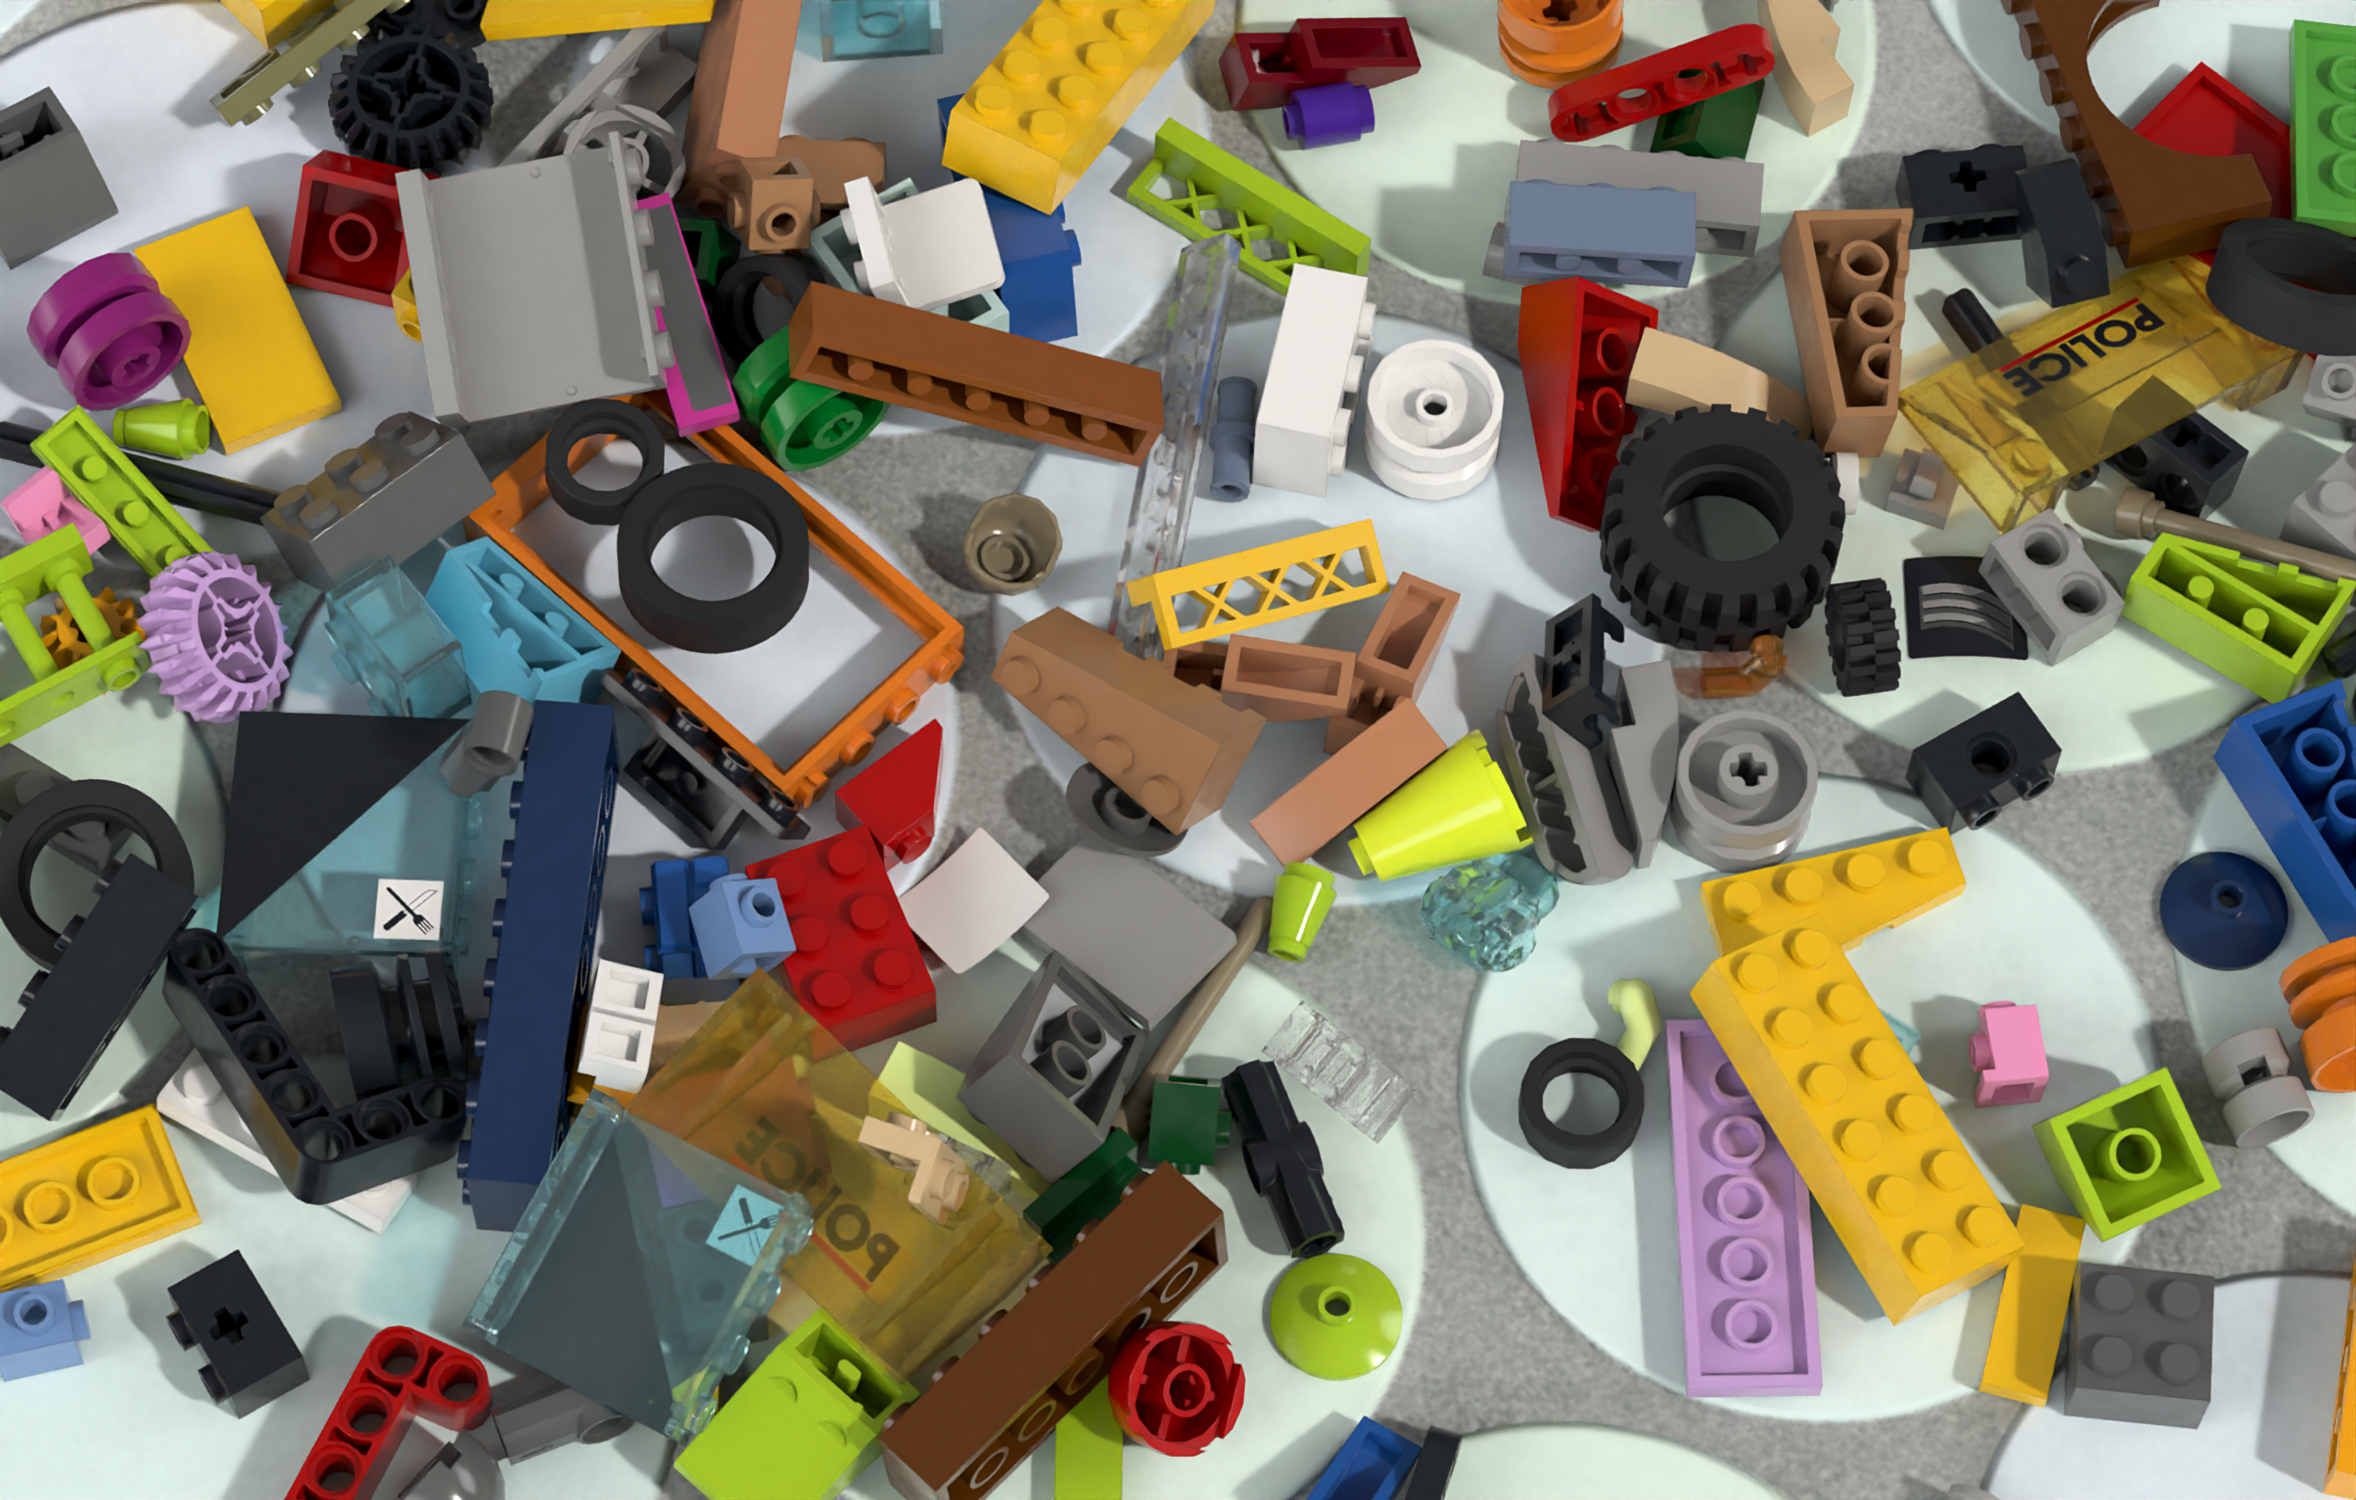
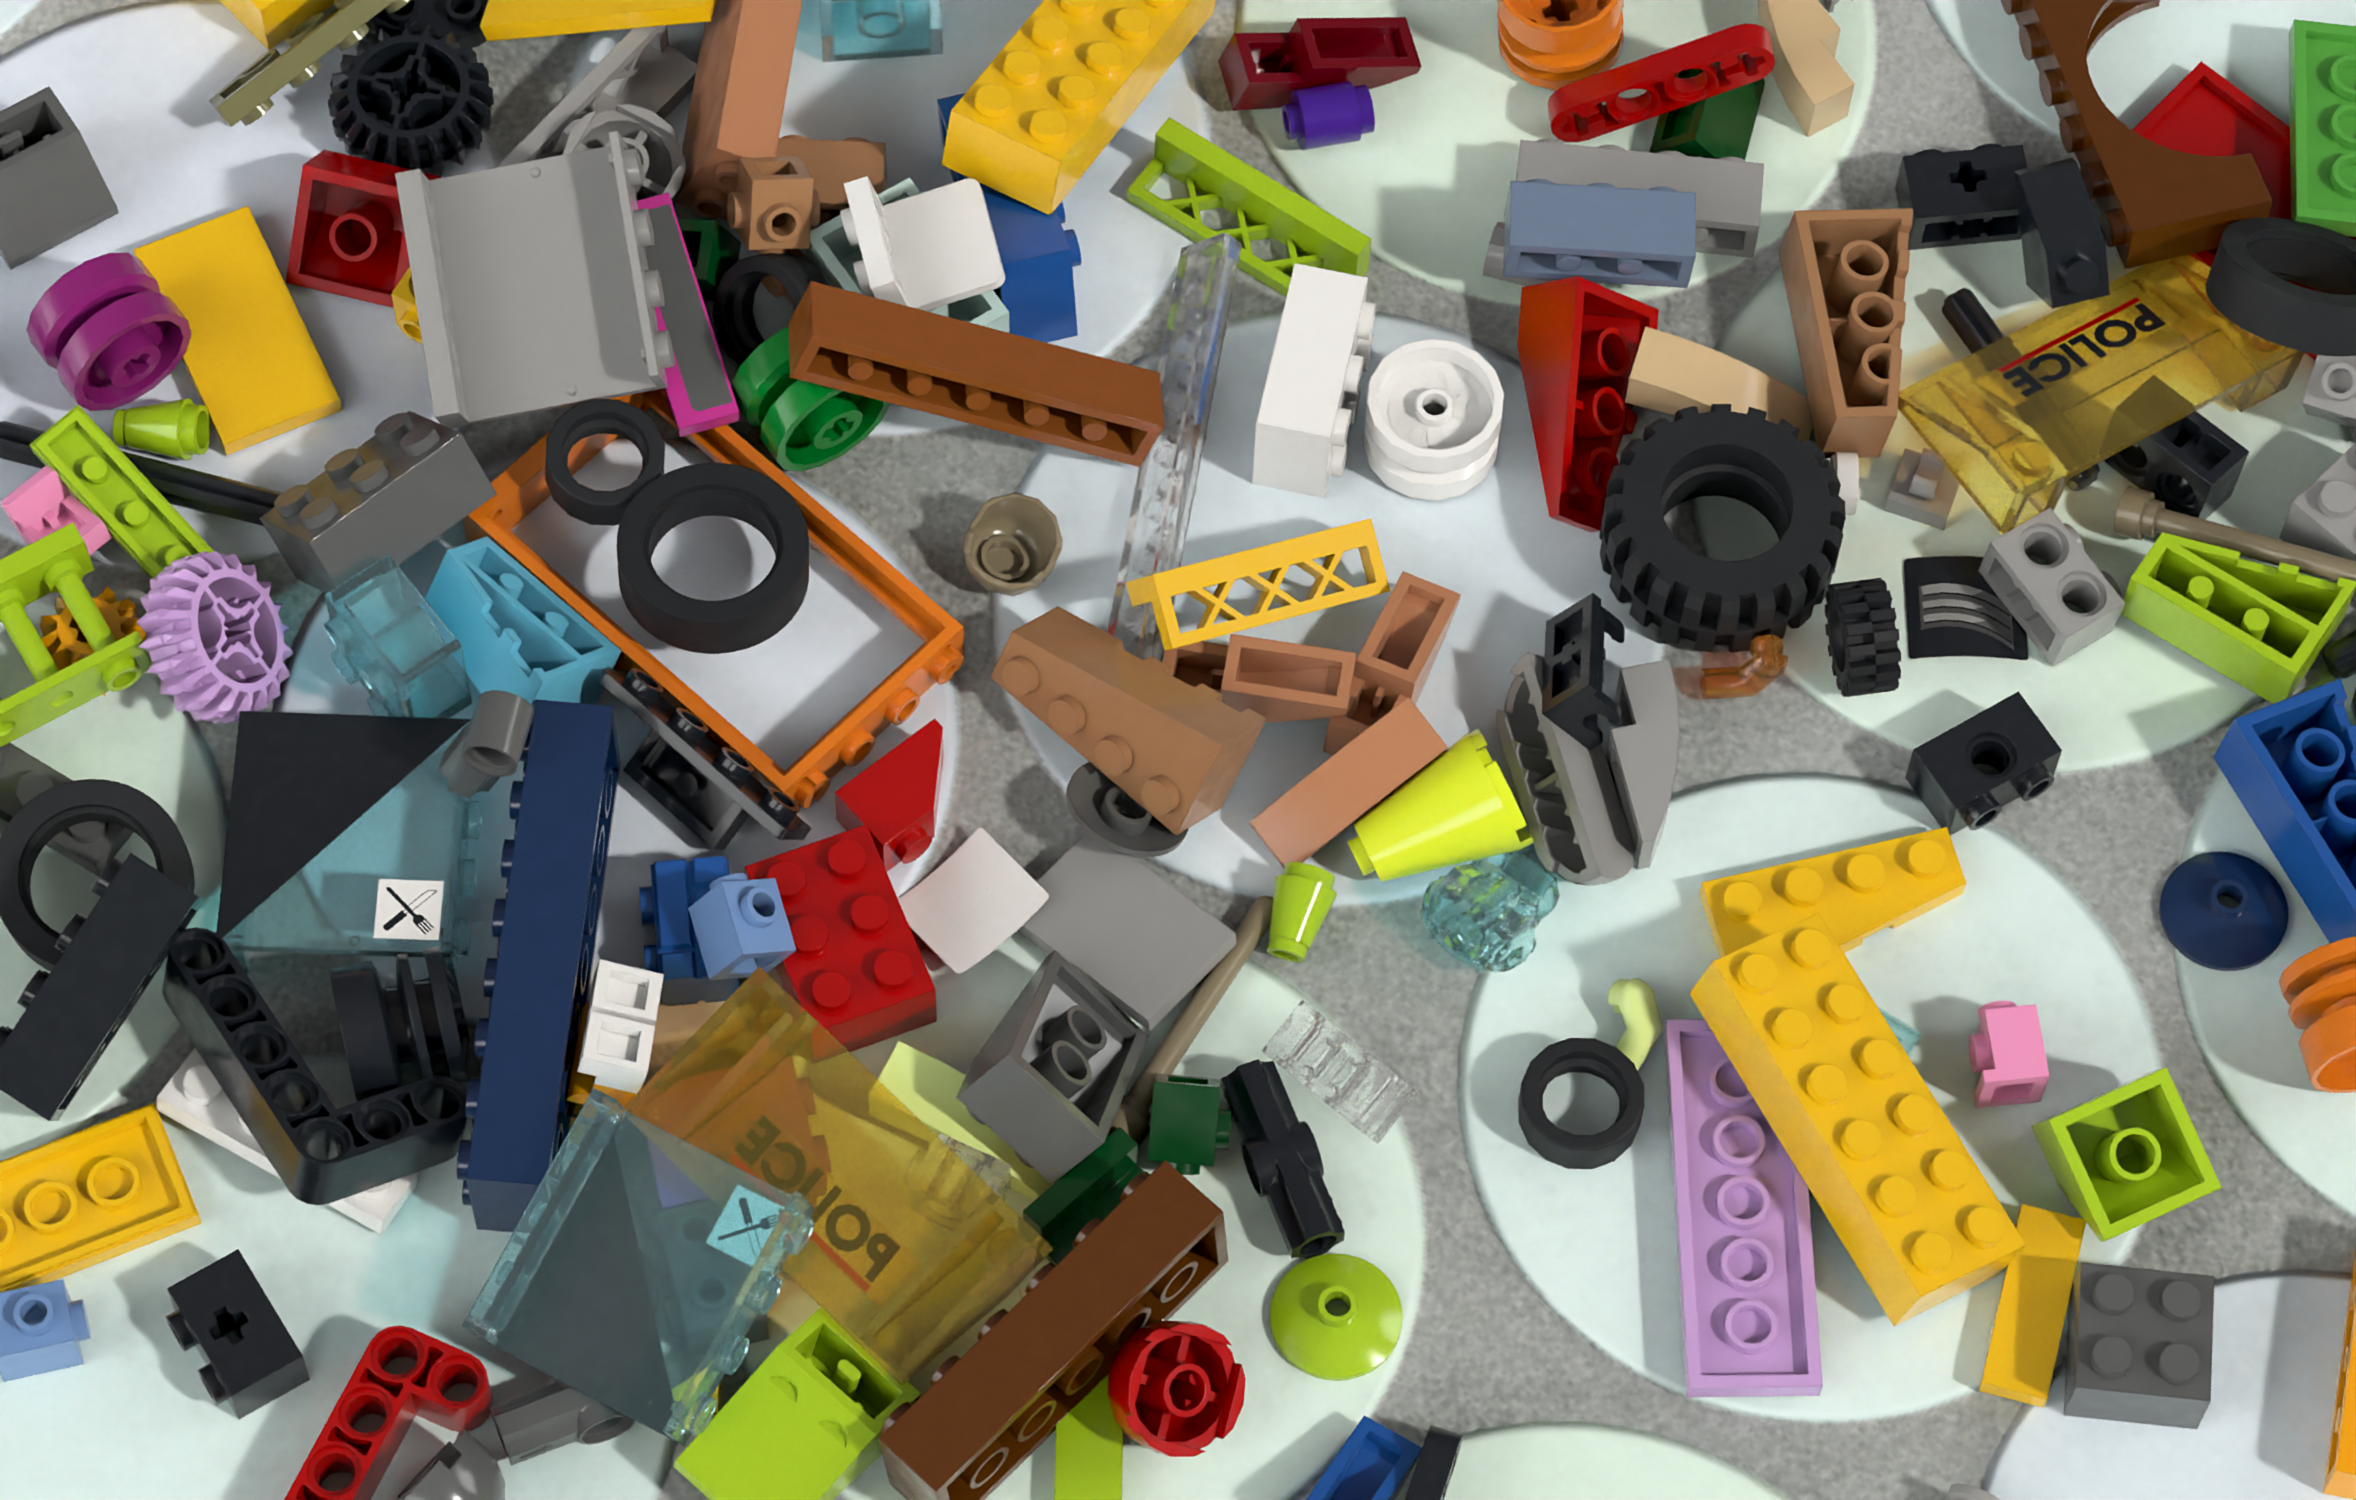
tan bracket [857,1112,969,1225] -> none
sand blue pin [1209,376,1257,503] -> none
light grey wheel [1670,709,1818,874] -> none
light grey wheel [2200,1027,2315,1149] -> none

